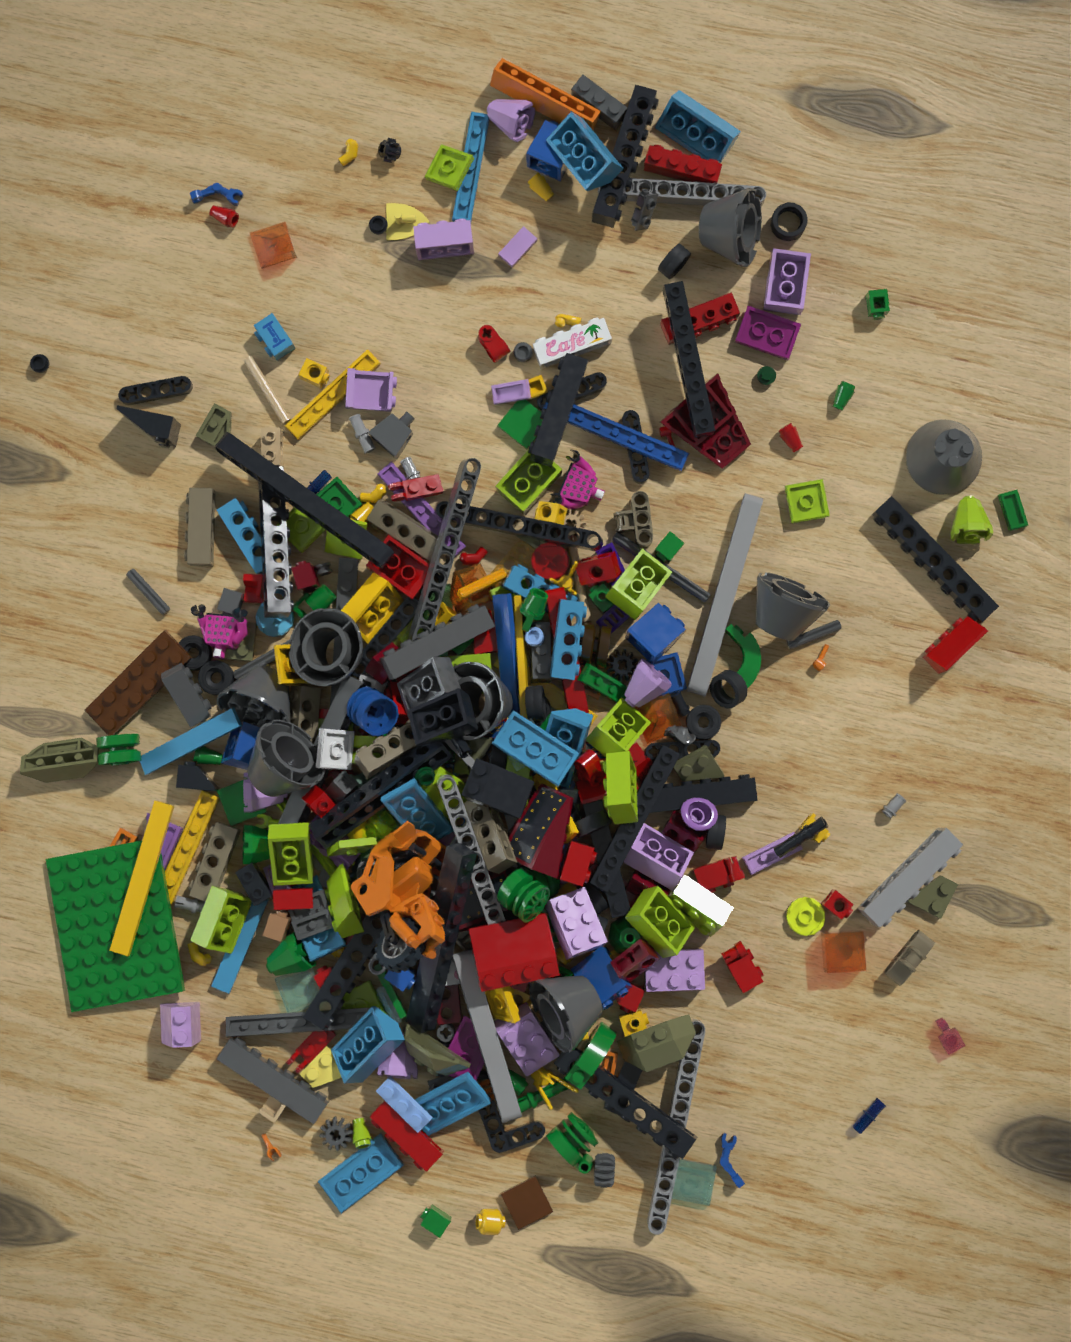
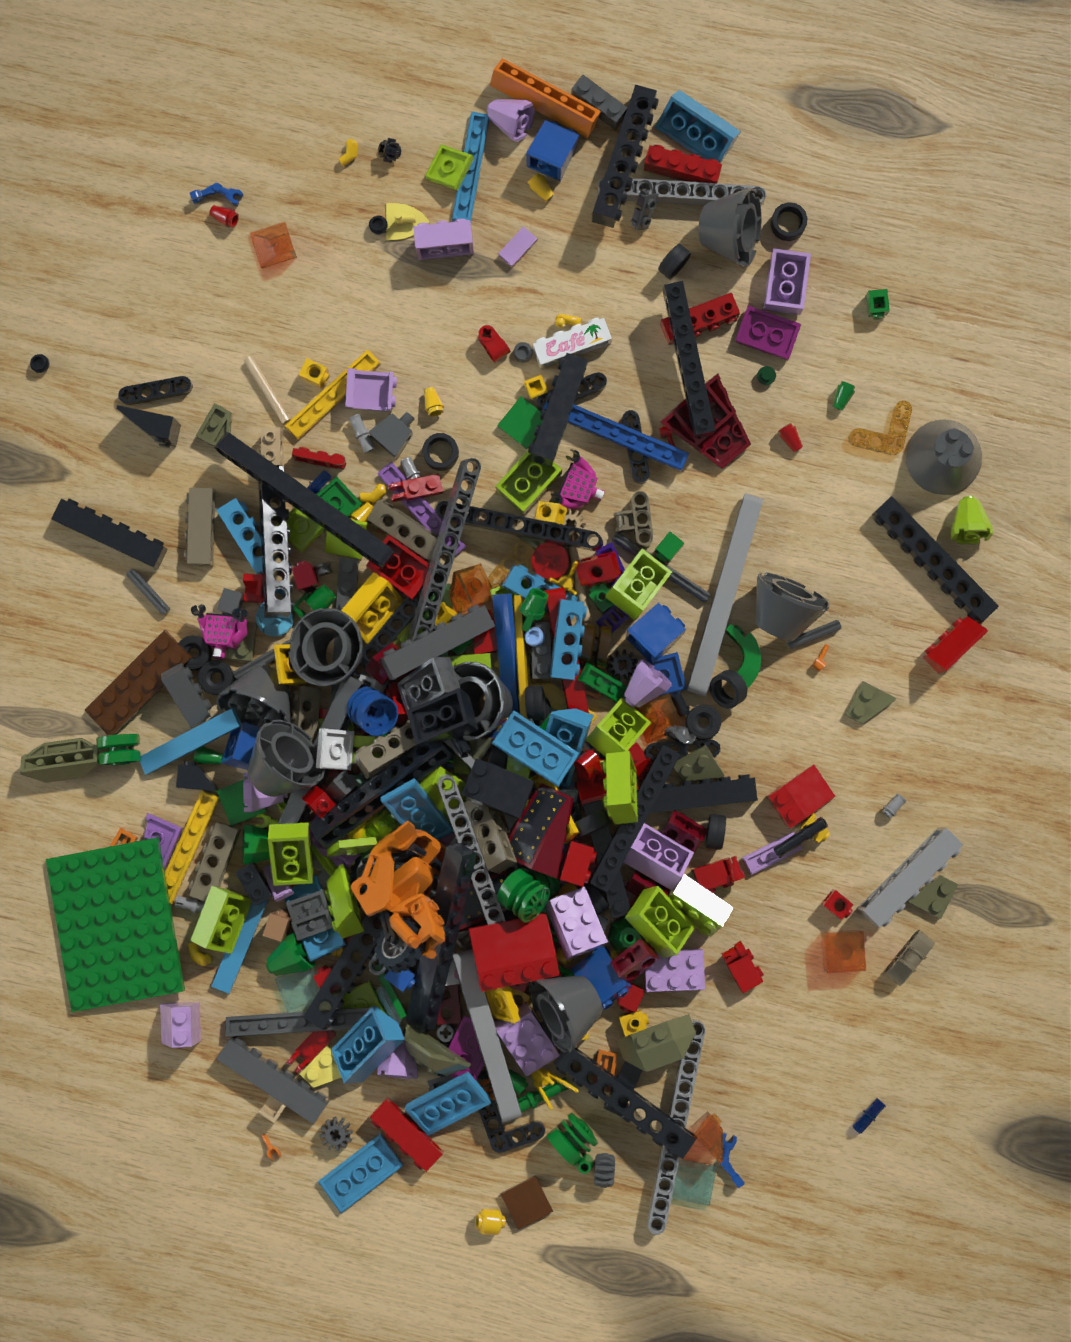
yellow tile [109,800,174,956] -> none
dark azure brick [254,313,296,361] -> none
red tile [273,888,313,910] -> none
lime cone [352,1118,372,1149] -> none
light blue plate [376,1076,433,1133] -> none
dark green plate [415,767,435,786] -> none
green brick [420,1204,452,1238] -> none
light orange axle [457,569,507,600] -> none
red arm [459,546,488,566] -> none
lavender tile [491,379,531,405] -> none
dark azure slope [546,111,623,191] -> none
green arch [565,1022,617,1090] -> none
medium lavender hat [681,798,718,831] -> none
lime plate [785,479,830,524] -> none
neon yellow tile [786,897,825,936] -> none
clear pink plate [935,1017,966,1055] -> none
green tile [998,489,1029,531] -> none
none -> black brick [51,498,168,570]
none -> red hinge [292,447,346,470]
none -> black tyre [422,433,459,471]
none -> yellow cone [424,387,444,417]
none -> clear orange slope [691,1111,723,1163]
none -> red slope [766,764,835,828]
none -> olive wing [845,681,896,724]
none -> clear yellow beam [848,400,912,455]

